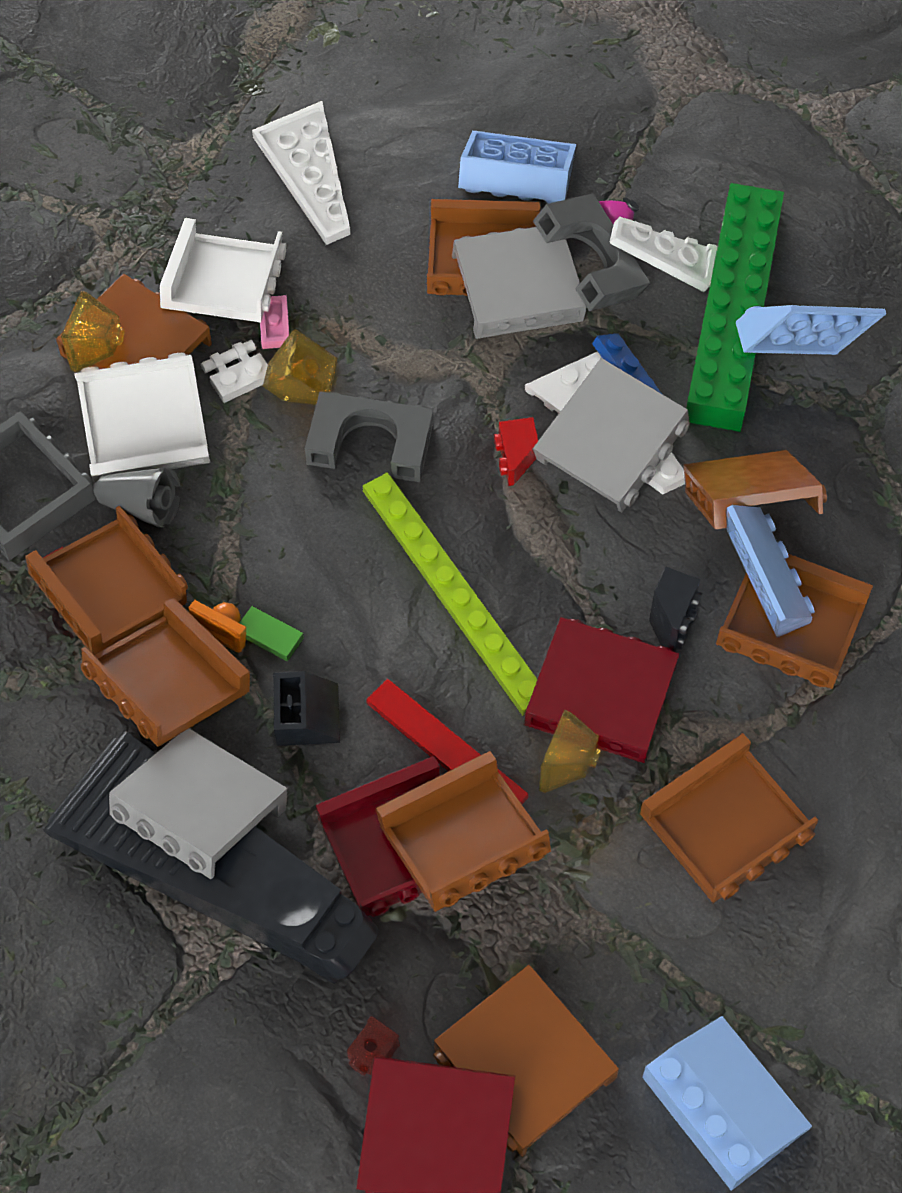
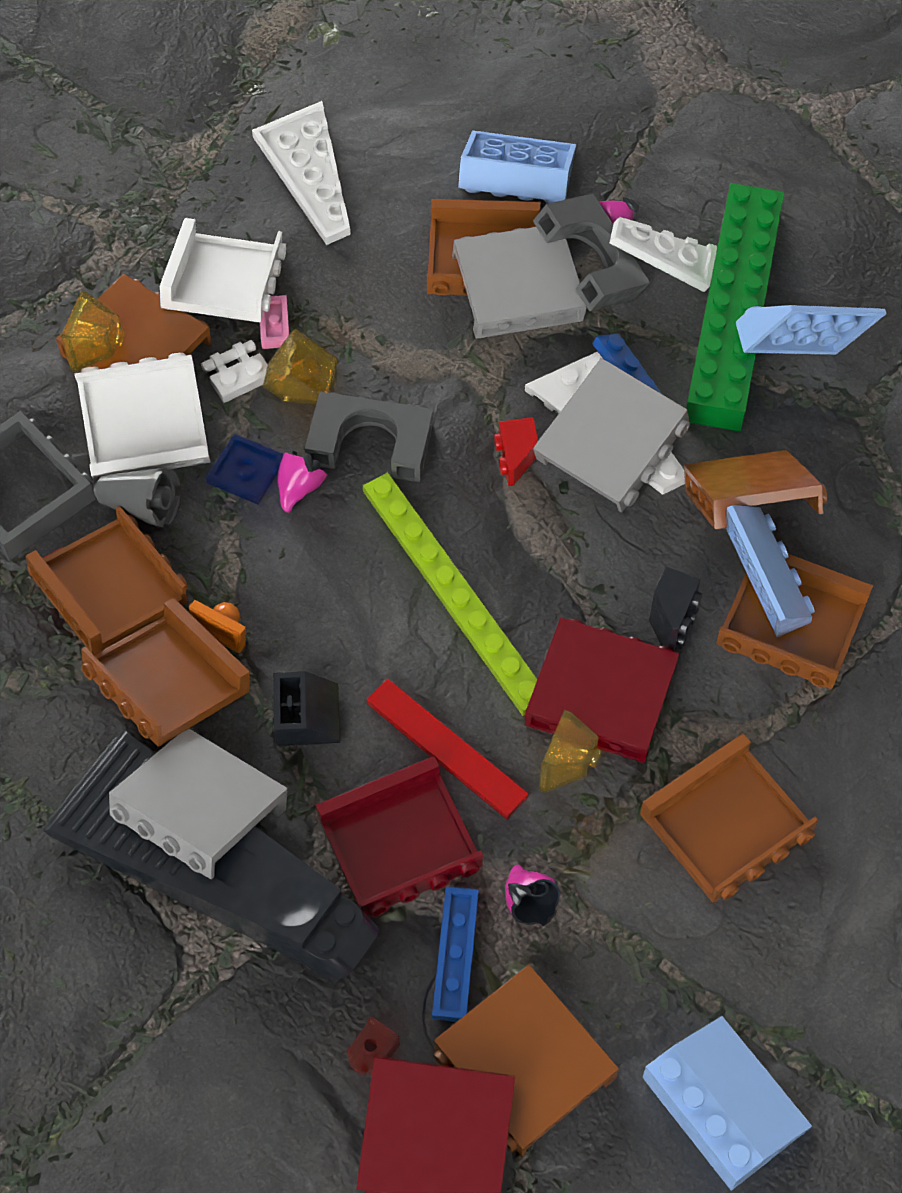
bright green tile [240,606,304,661] -> none
dark orange panel [376,751,551,912] -> none
none -> clear blue plate [206,434,284,505]
none -> dark pink hat [277,451,327,513]
none -> blue plate [432,887,479,1022]
none -> black hat [505,865,560,926]

